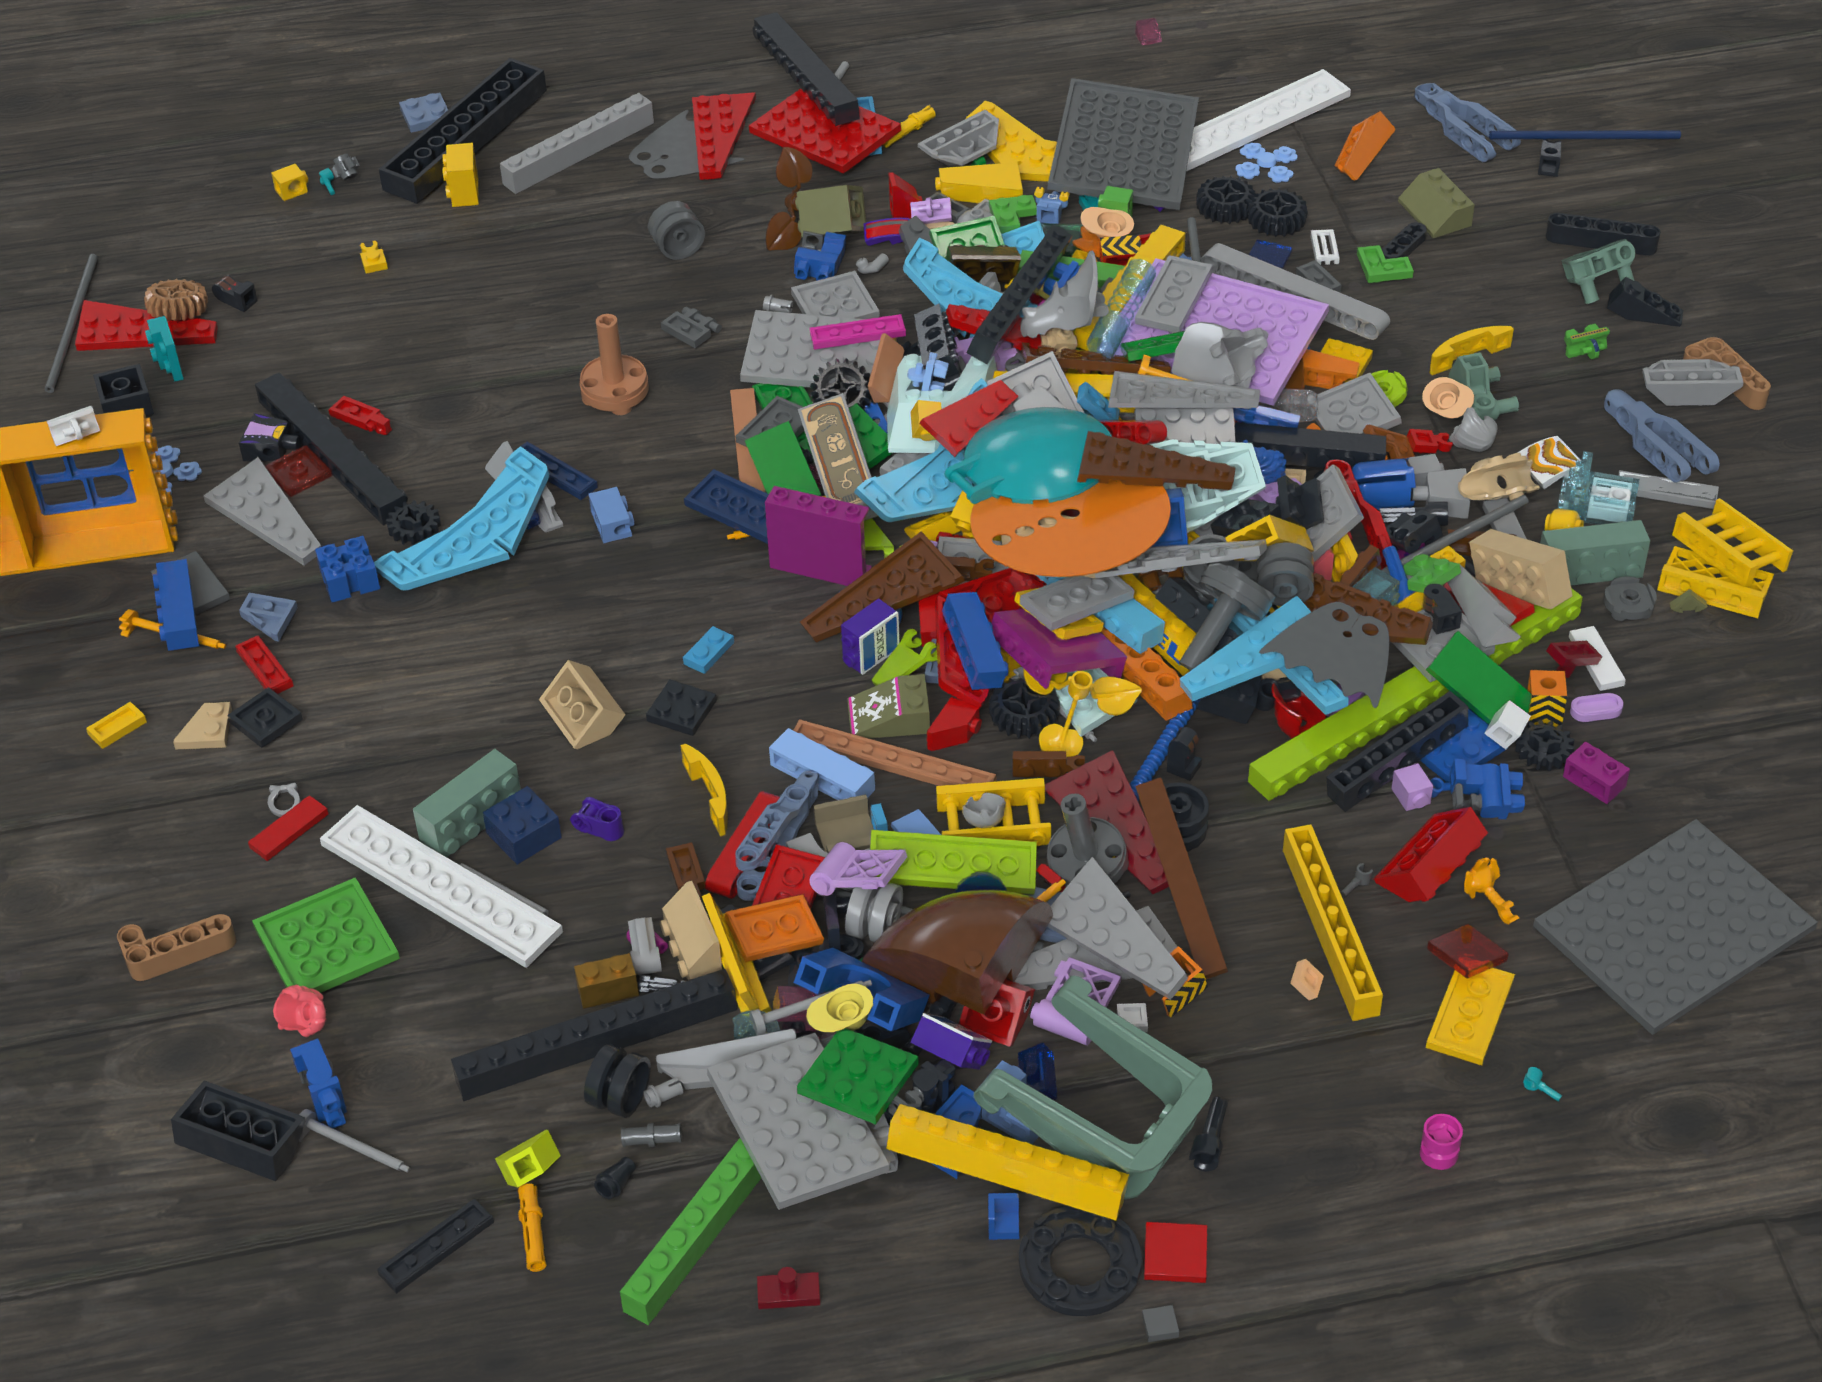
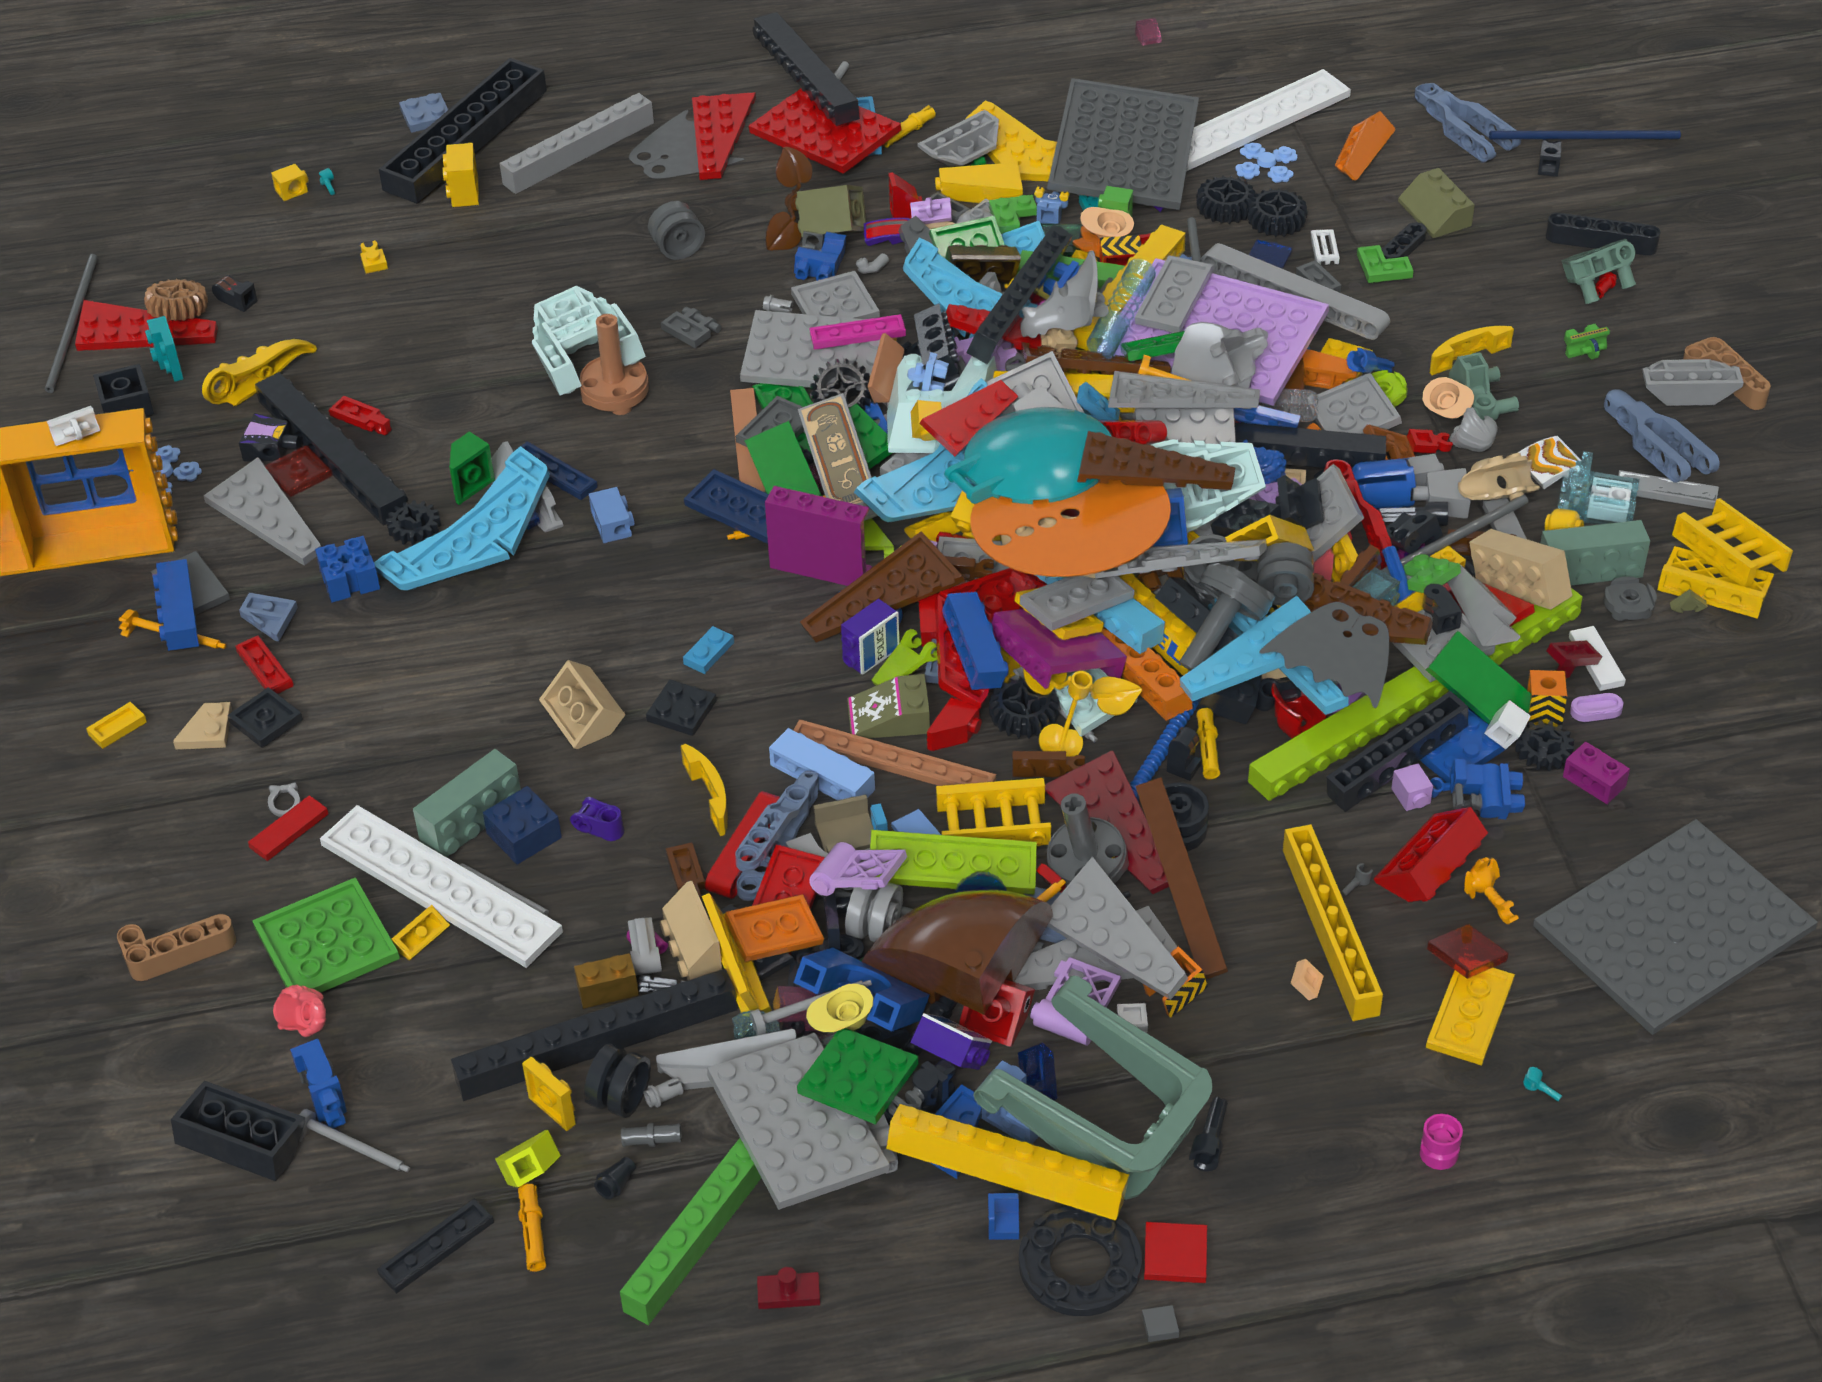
dark grey gear [331,153,360,181] -> none
light grey hair [962,792,1006,828] -> none
black slope [1607,277,1683,327] -> none
none -> yellow animal [202,339,317,406]
none -> yellow slope [391,905,450,961]
none -> green slope [449,431,495,505]
none -> yellow plate [522,1057,576,1131]
none -> light aqua wedge [532,286,646,396]
none -> yellow pin [1196,708,1220,779]
none -> blue piece [1347,348,1395,374]
none -> red pin [1595,271,1617,299]

